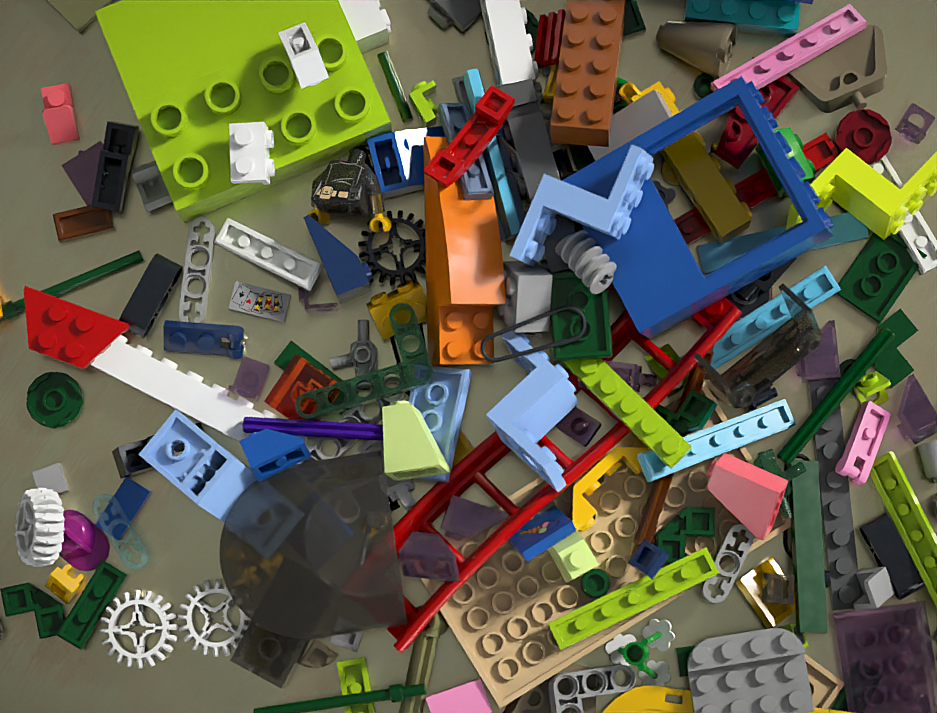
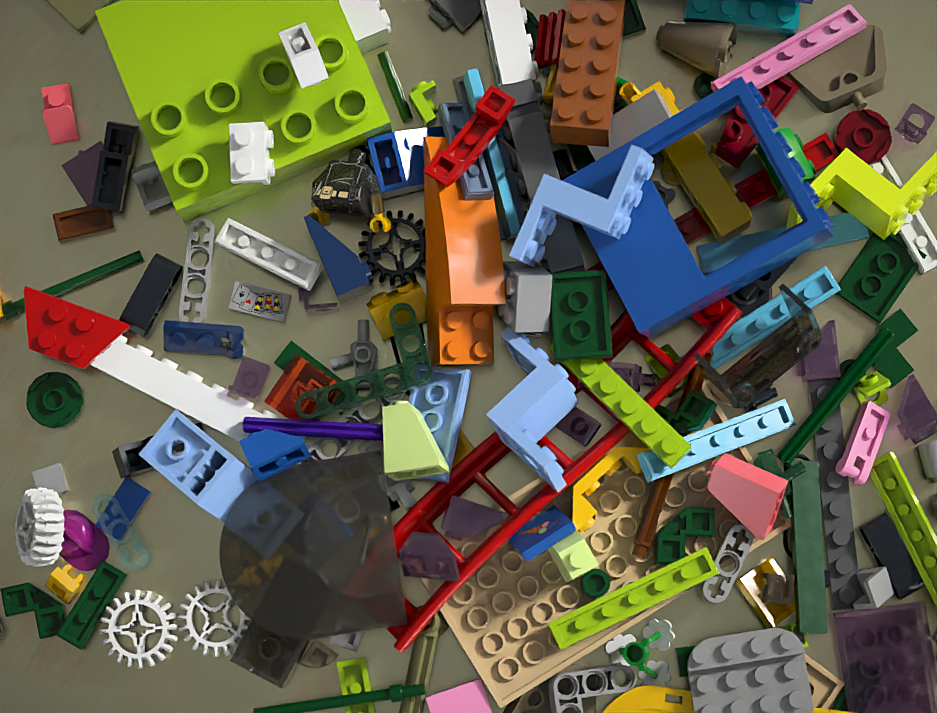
black piece [480,305,586,363] -> none
light grey piece [555,230,617,294] -> none
dark blue plate [628,539,669,580] -> none

